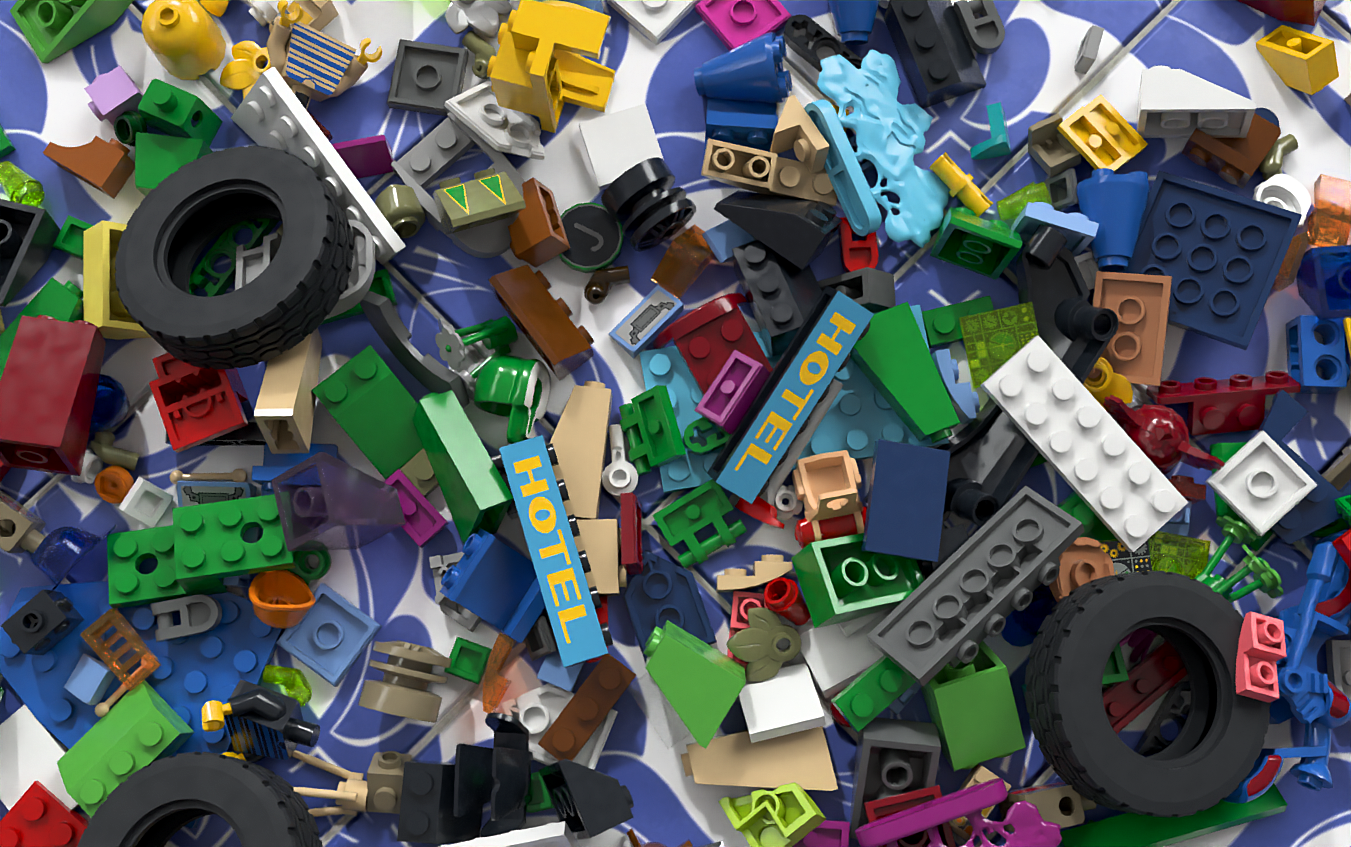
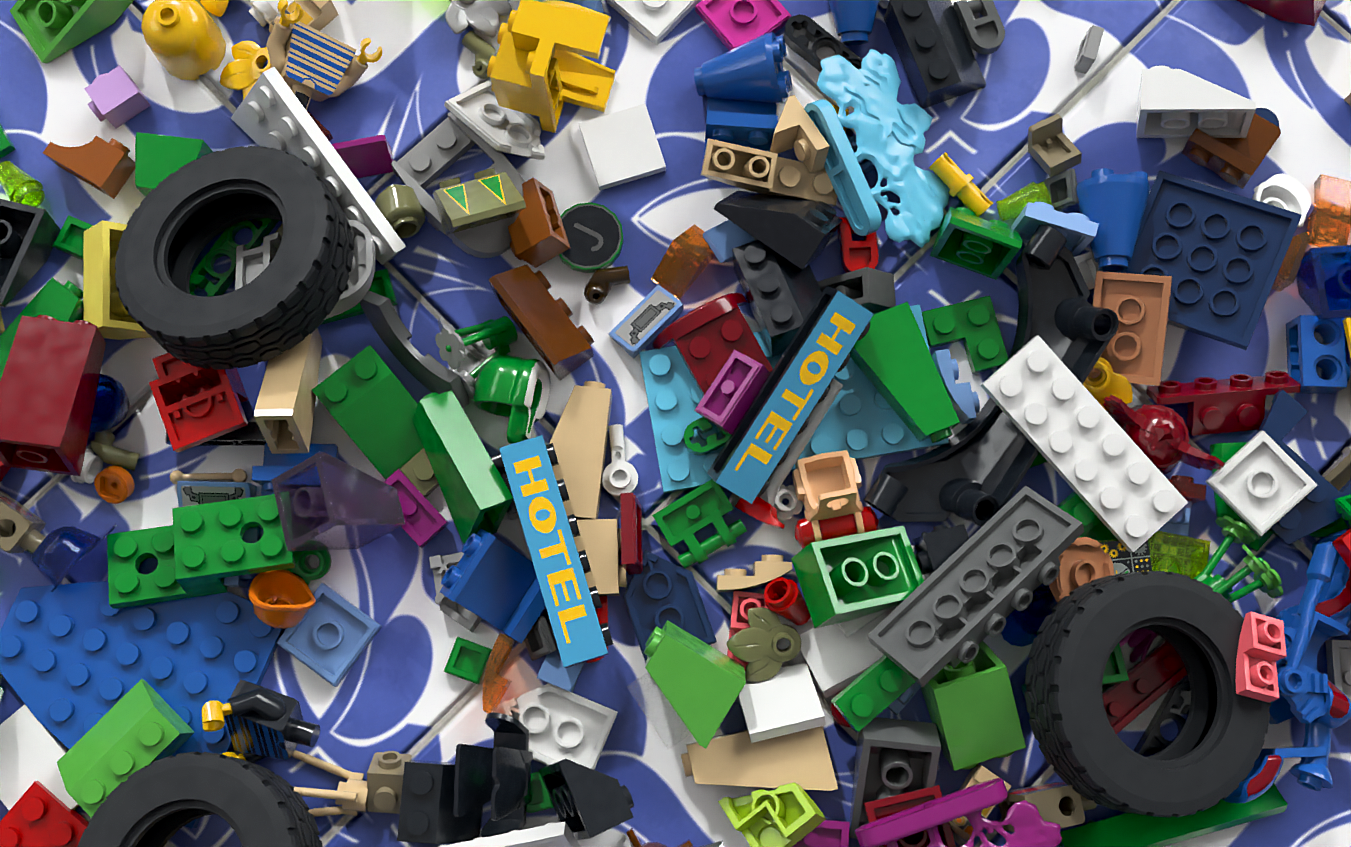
black head [0,589,84,655] -> none
medium blue slope [64,653,117,705] -> none
clear orange slope [80,609,161,691] -> none
tan hinge [95,654,158,717] -> none
dark green plate [114,111,147,147] -> none
white plate [118,477,174,528] -> none
green torso [138,79,223,147] -> none
dark grey plate [151,595,222,642] -> none
clear neon green arm [263,664,312,707] -> none
dark tan wheel [358,640,452,723] -> none
dark grey tile [387,39,469,116] -> none
reddish brown plate [538,653,637,761] -> none
black wheel [601,157,696,252] -> none
green plate [619,385,686,476] -> none
dark blue tile [862,439,950,563] -> none
clear neon green tile [959,302,1039,388] -> none
teal tile [970,102,1012,160] -> none
yellow slope [1057,94,1148,173] -> none
yellow slope [1256,25,1339,95] -> none
olive arm [1259,134,1298,181] -> none

